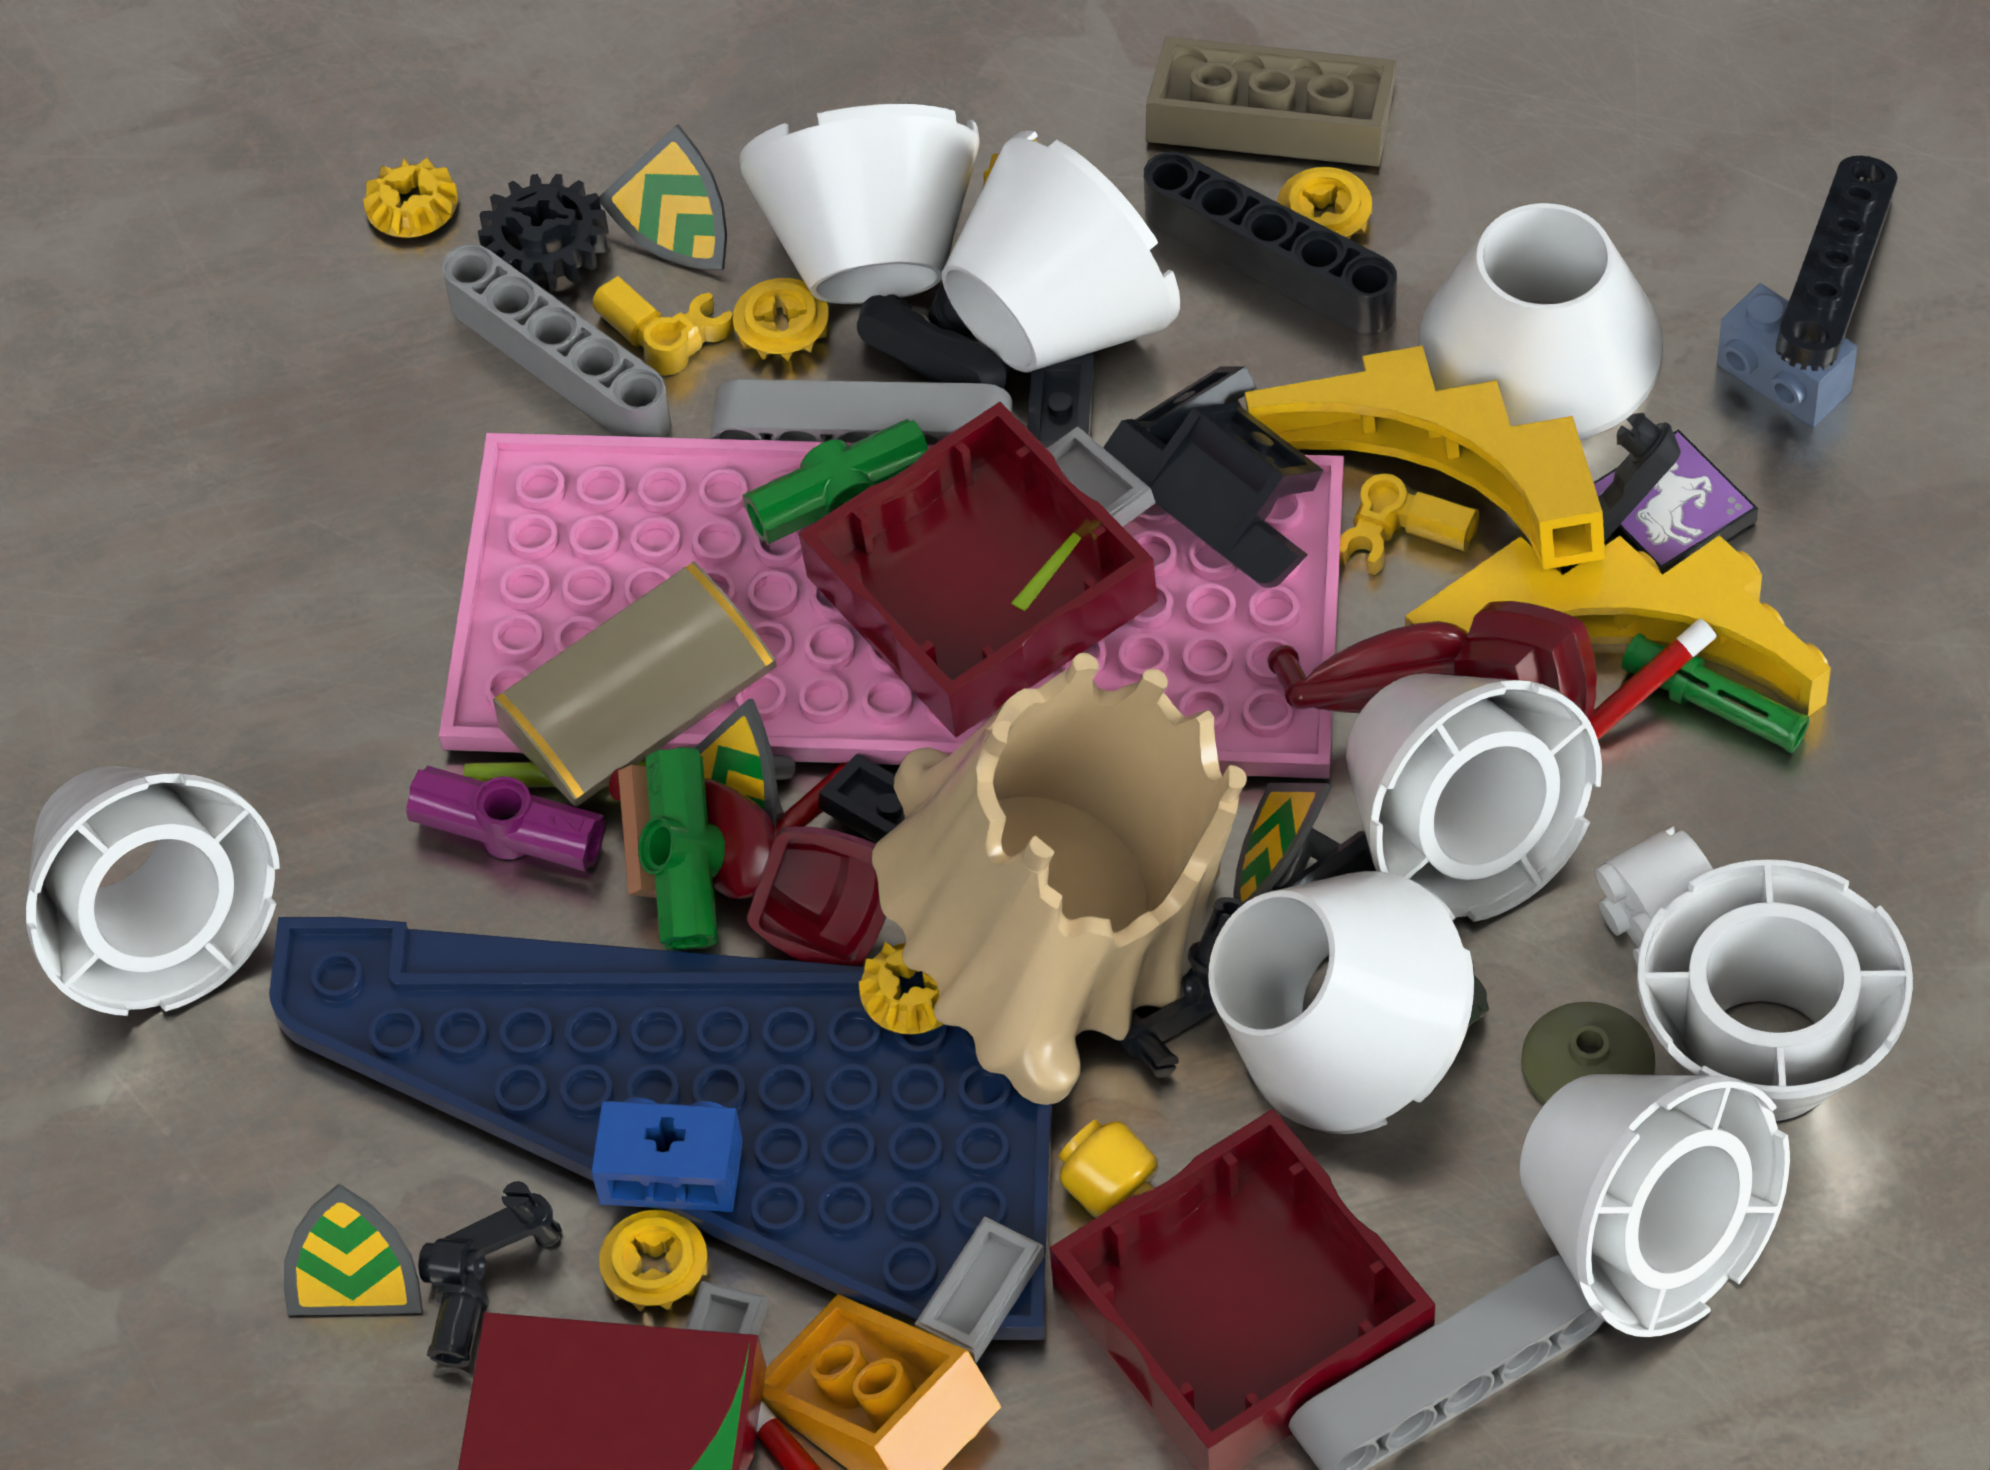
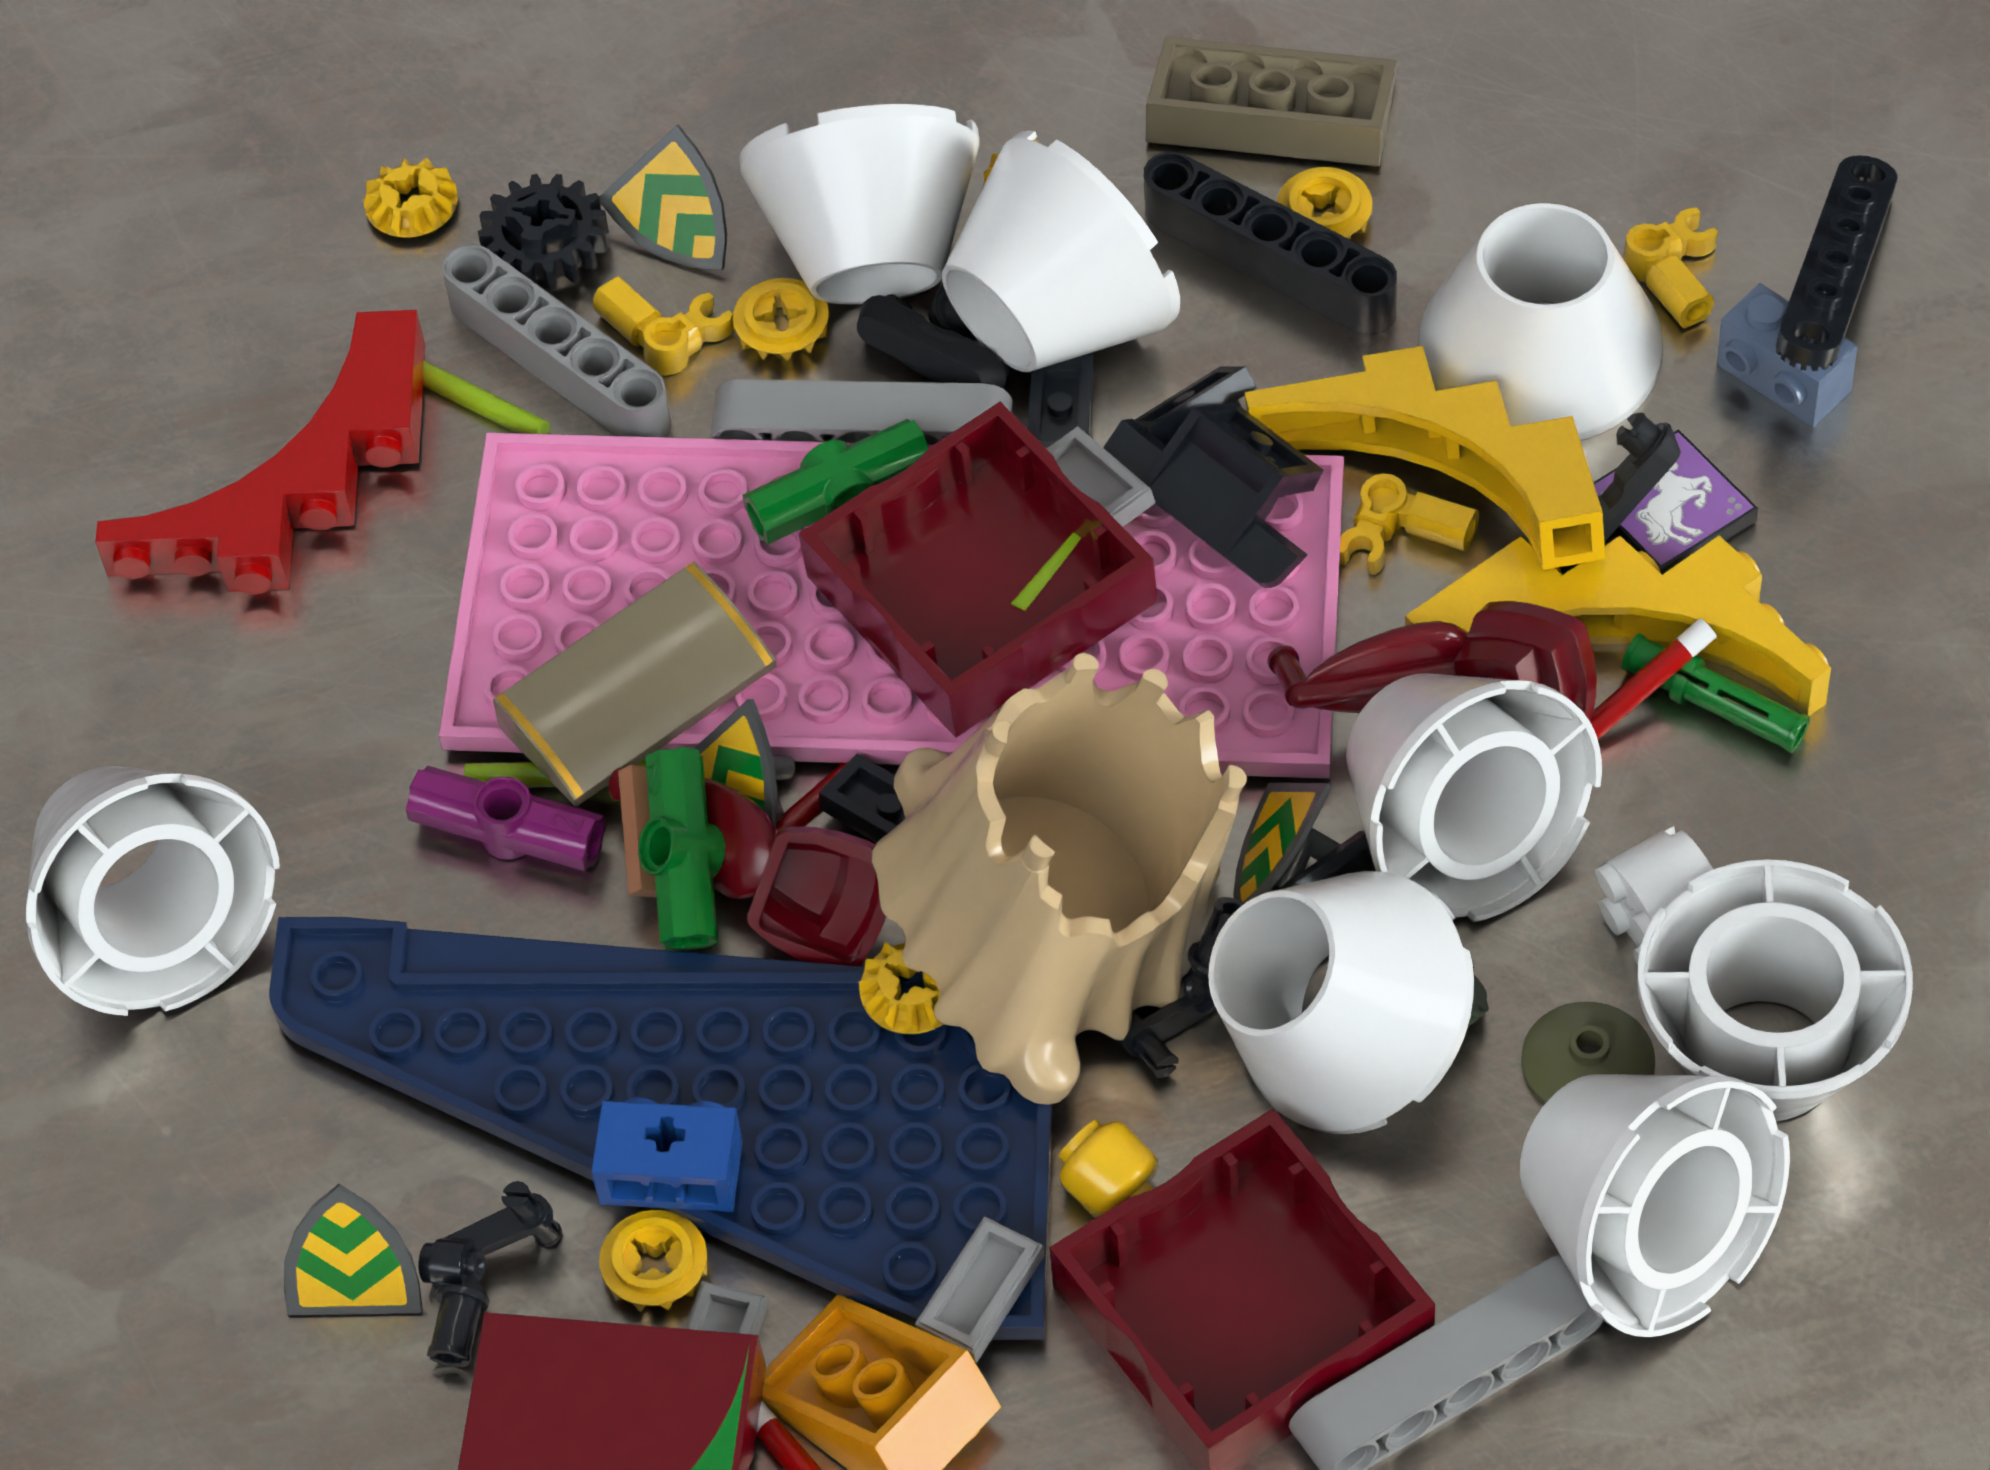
none -> red arch [95,310,426,594]
none -> lime bar [423,360,550,434]
none -> yellow bar [1623,207,1718,329]

